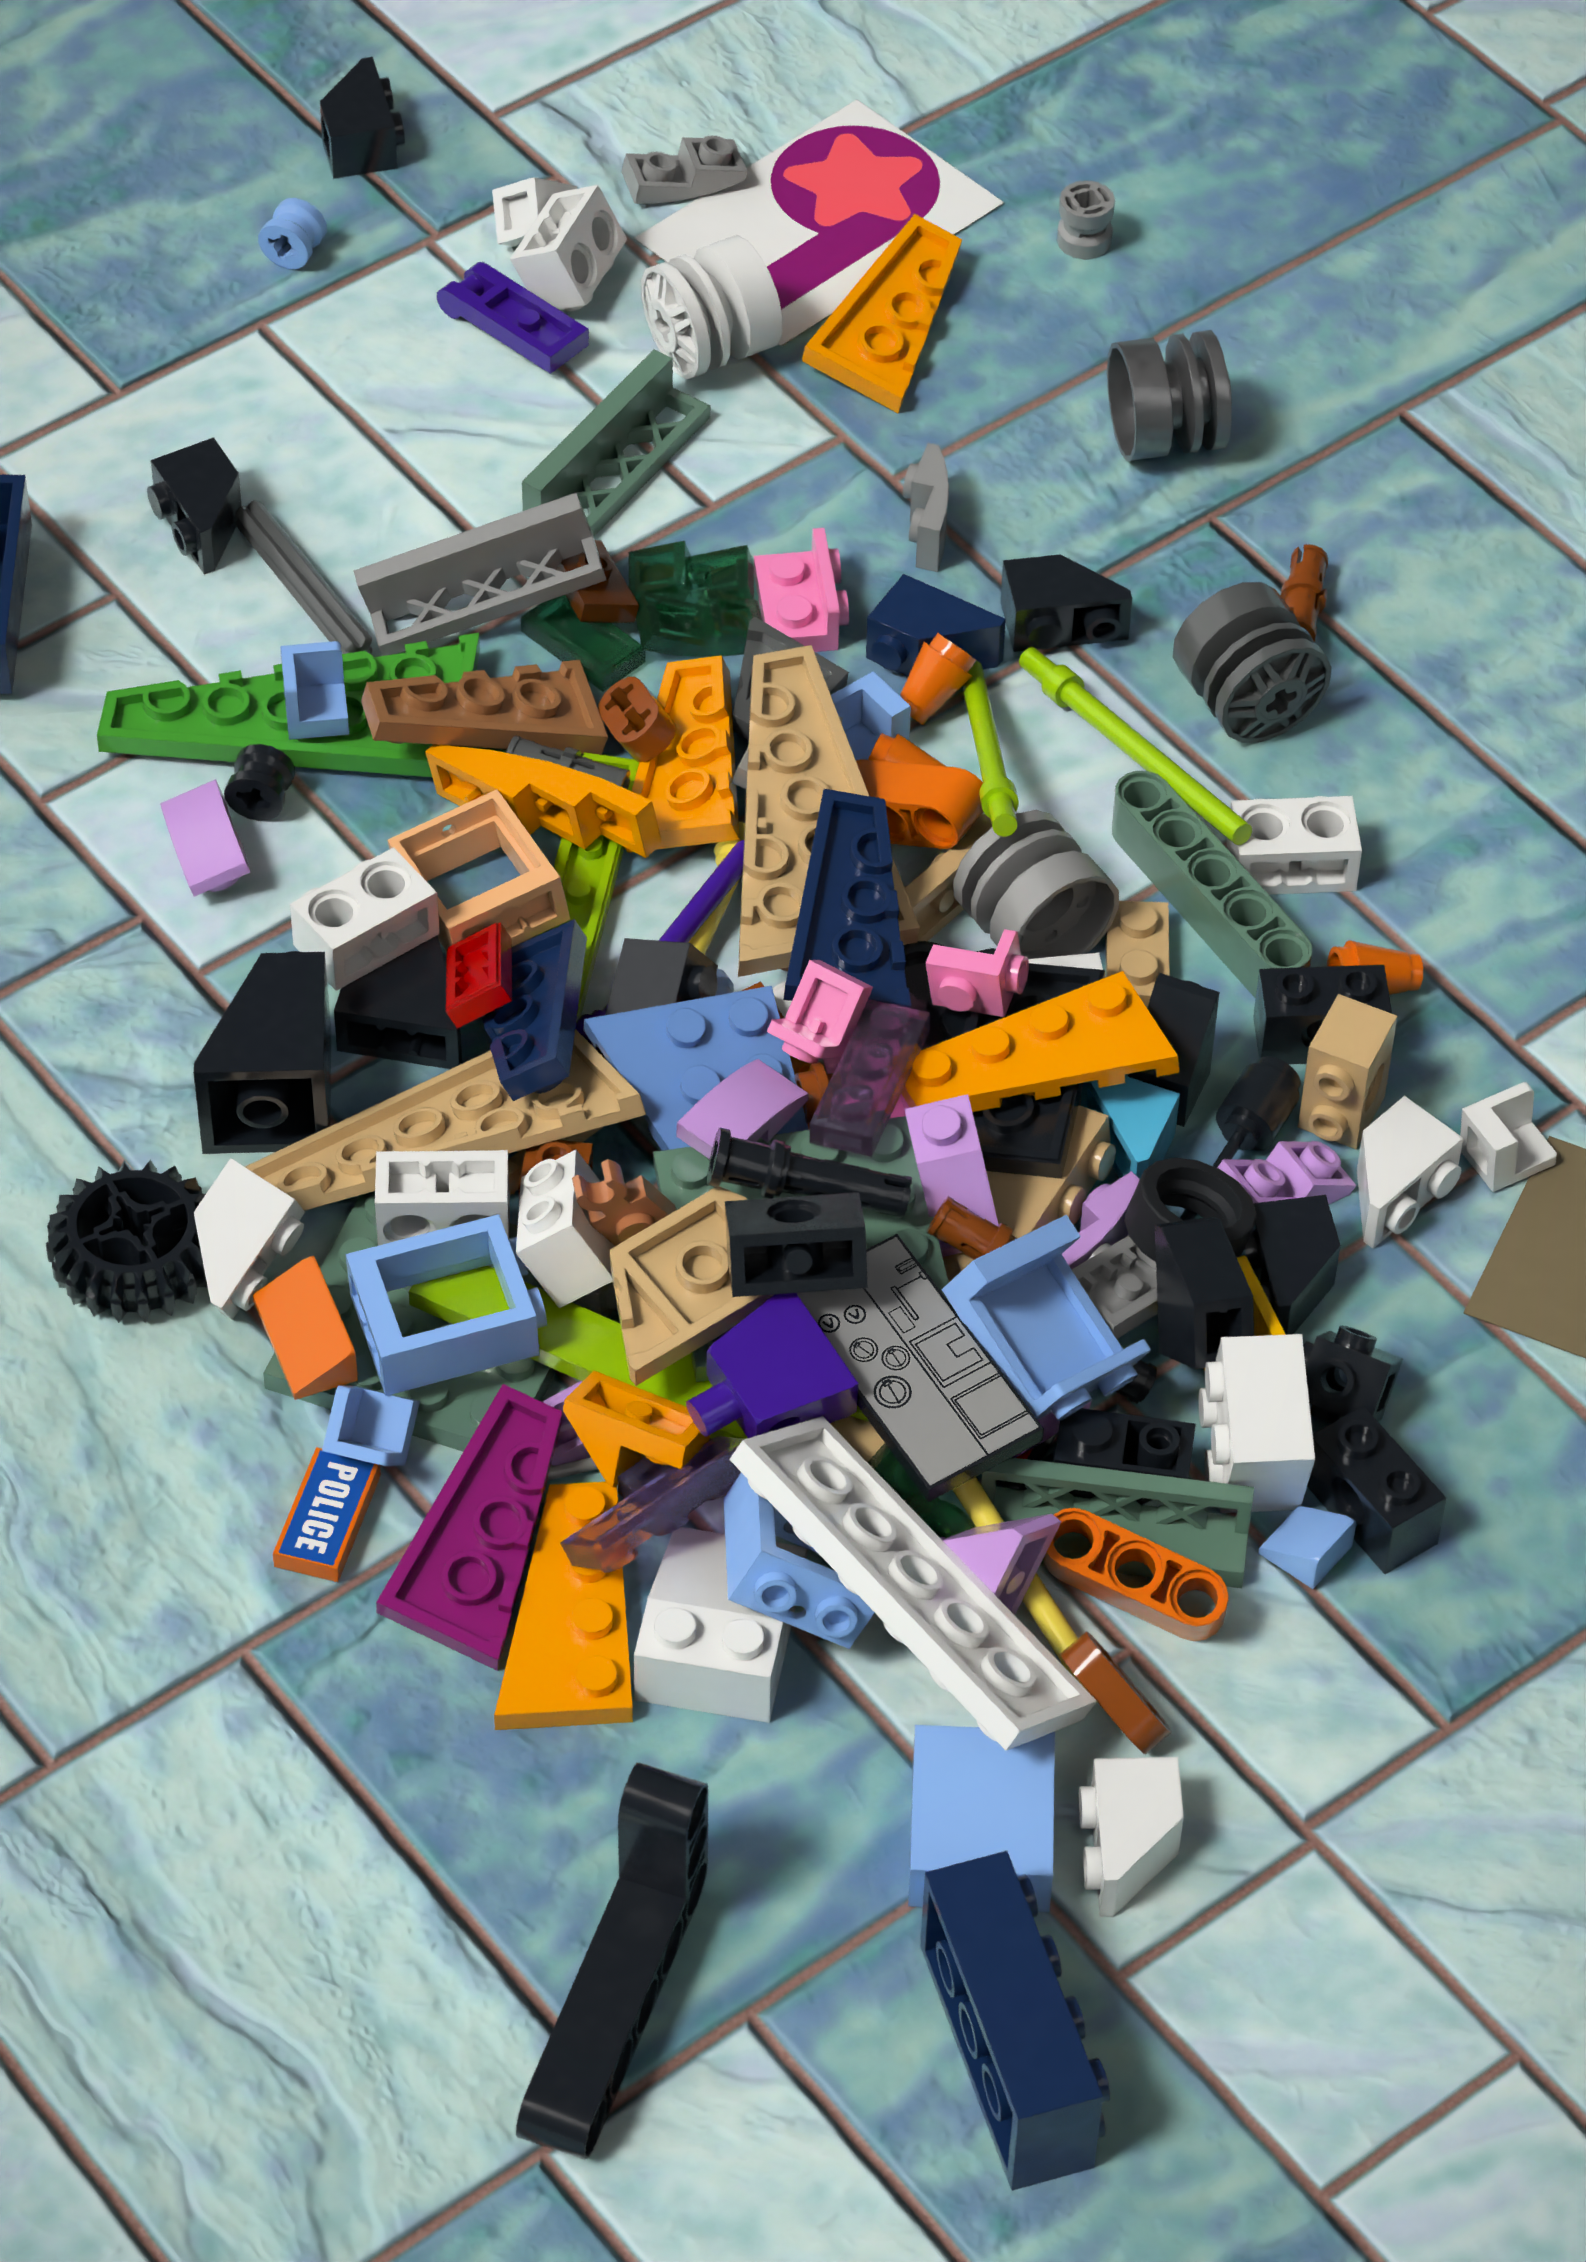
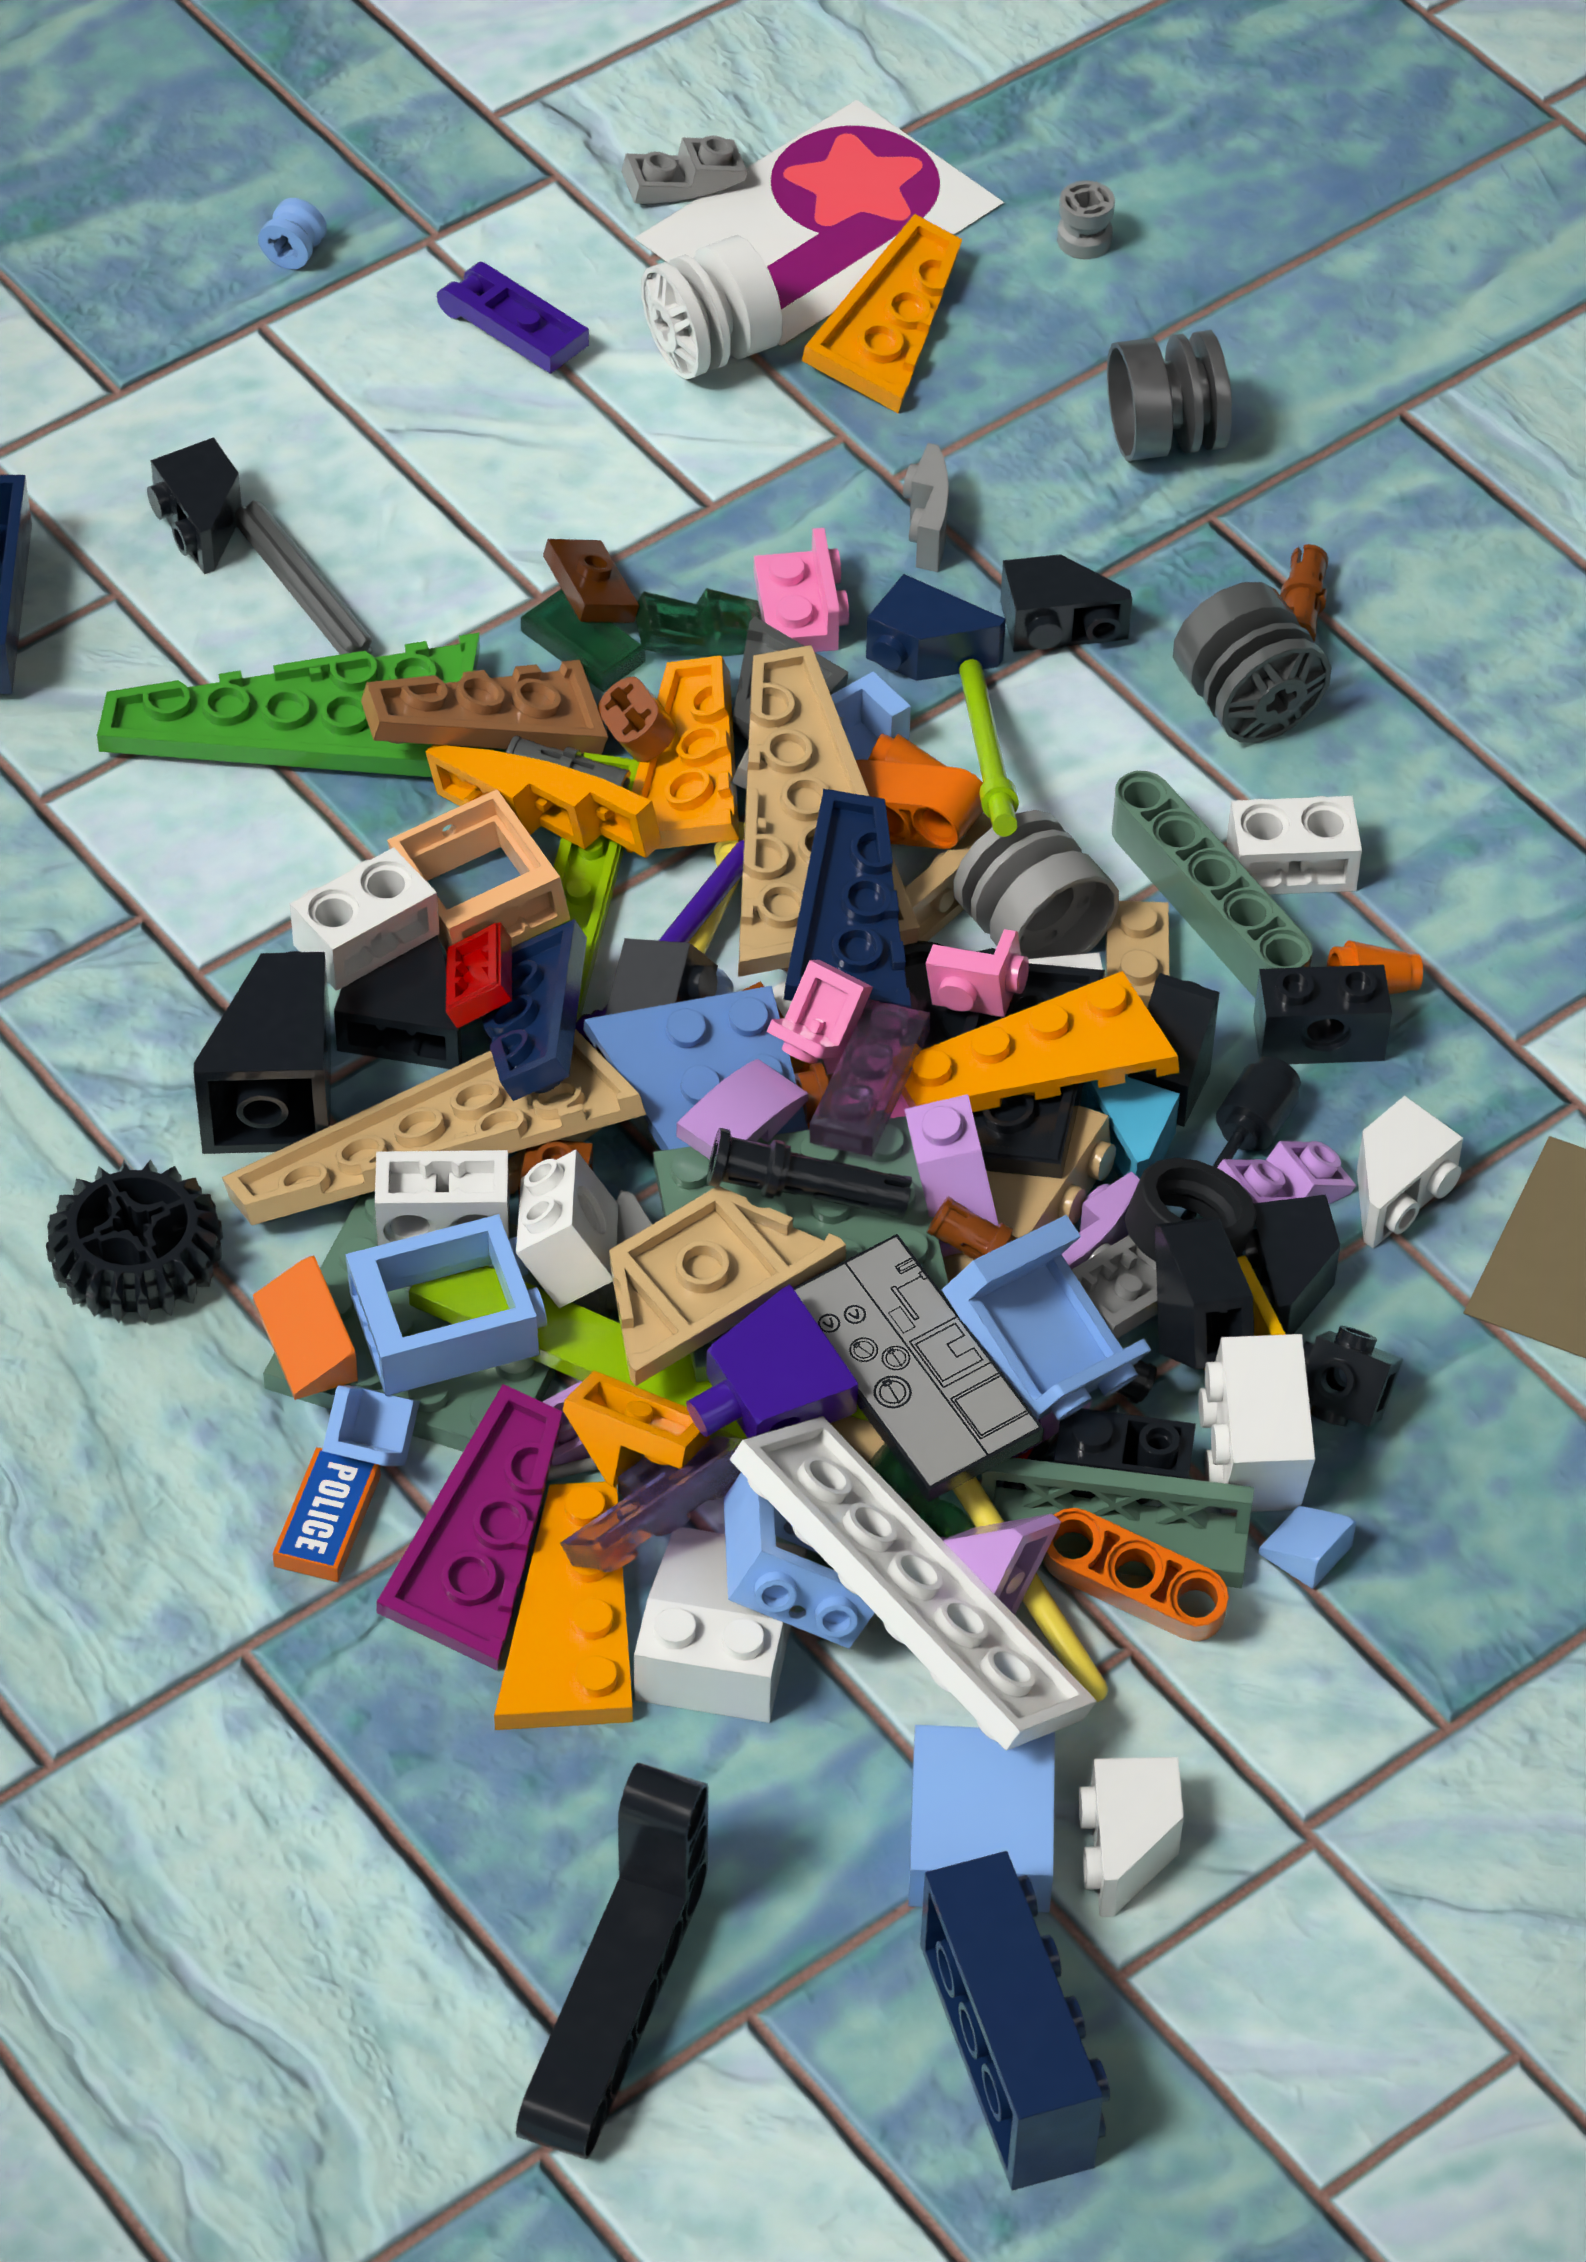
lavender slope [160,779,250,897] -> none
white slope [194,1158,305,1320] -> none
black wheel [224,744,295,821] -> none
light blue panel [280,641,349,740] -> none
black slope [320,57,405,179] -> none
light grey fence [354,493,607,656] -> none
white panel [492,177,577,247] -> none
white brick [510,185,627,312] -> none
sand green fence [522,349,710,536] -> none
nougat plate [572,1159,676,1246] -> none
clear green slope [628,540,754,609] -> none
black brick [725,1192,868,1297] -> none
orange cone [900,633,977,725] -> none
lime bar [1019,647,1252,845] -> none
dark orange beam [1060,1631,1172,1755] -> none
tan brick [1298,994,1398,1149] -> none
black brick [1307,1406,1446,1574] -> none
white panel [1460,1082,1557,1192] -> none

